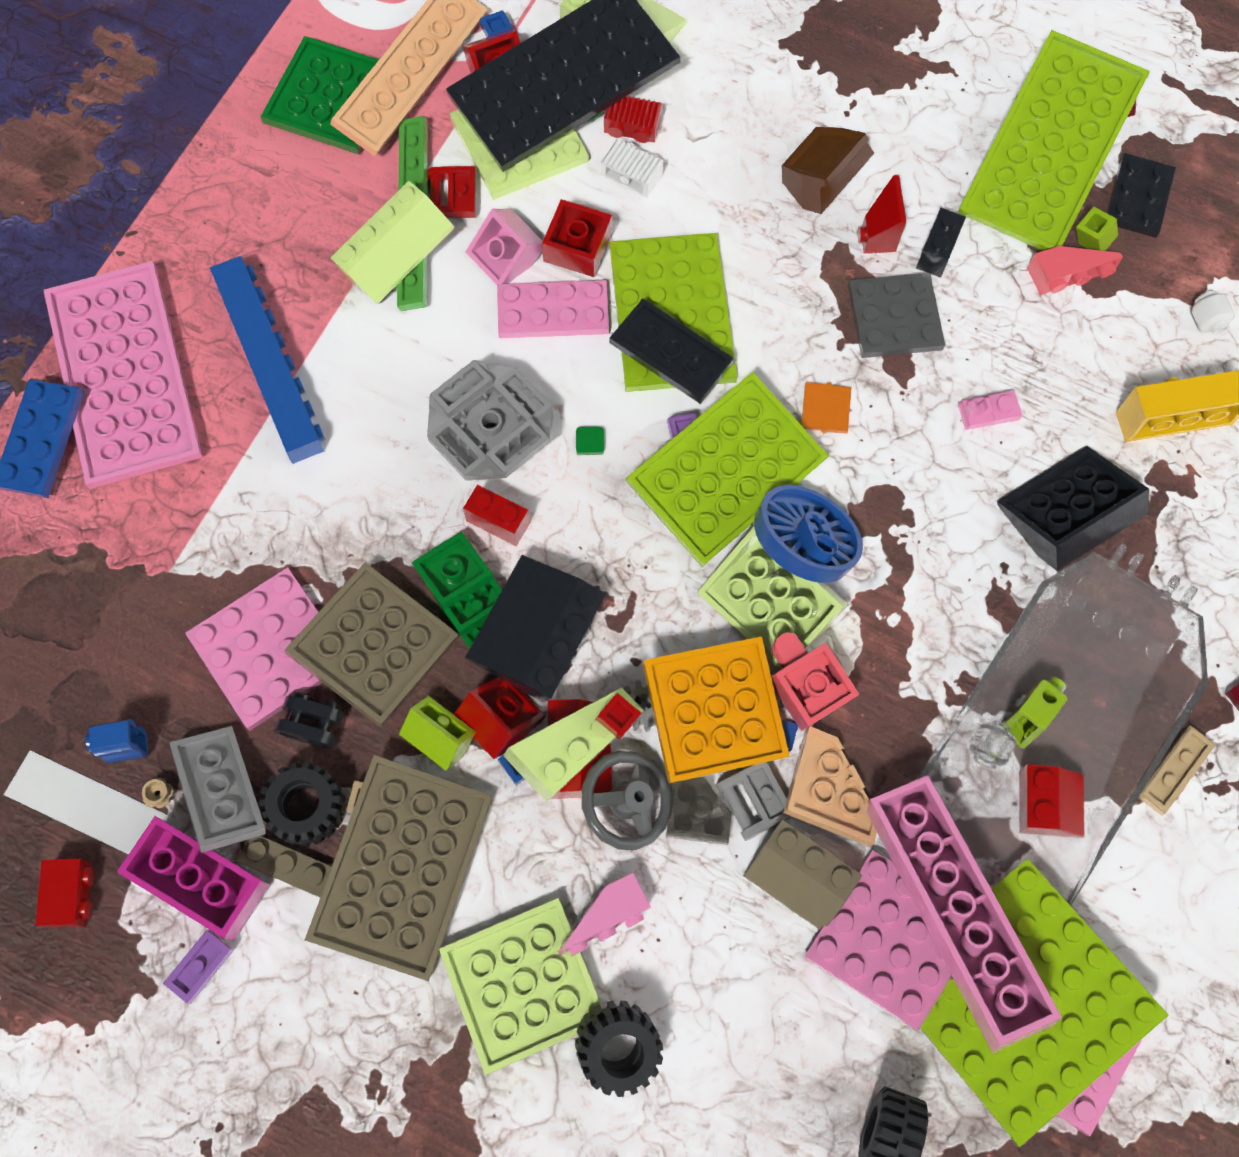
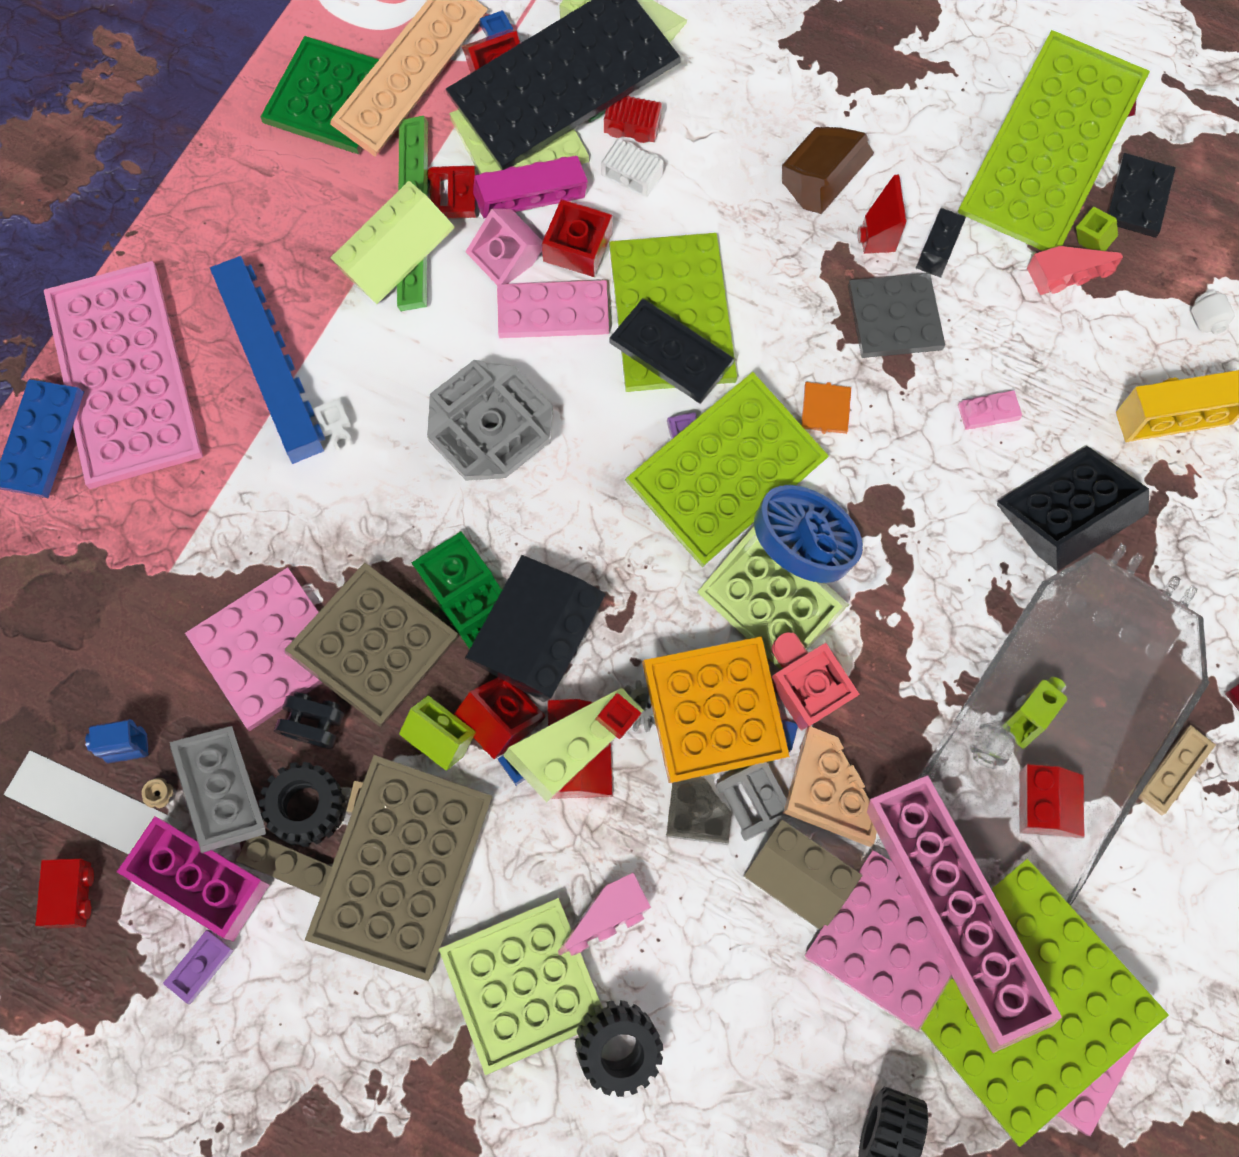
red brick [463,484,531,547] -> none
green piece [576,427,604,455] -> none
dark grey piece [581,750,672,850] -> none
none -> white plate [312,398,353,451]
none -> dark pink brick [473,156,588,219]

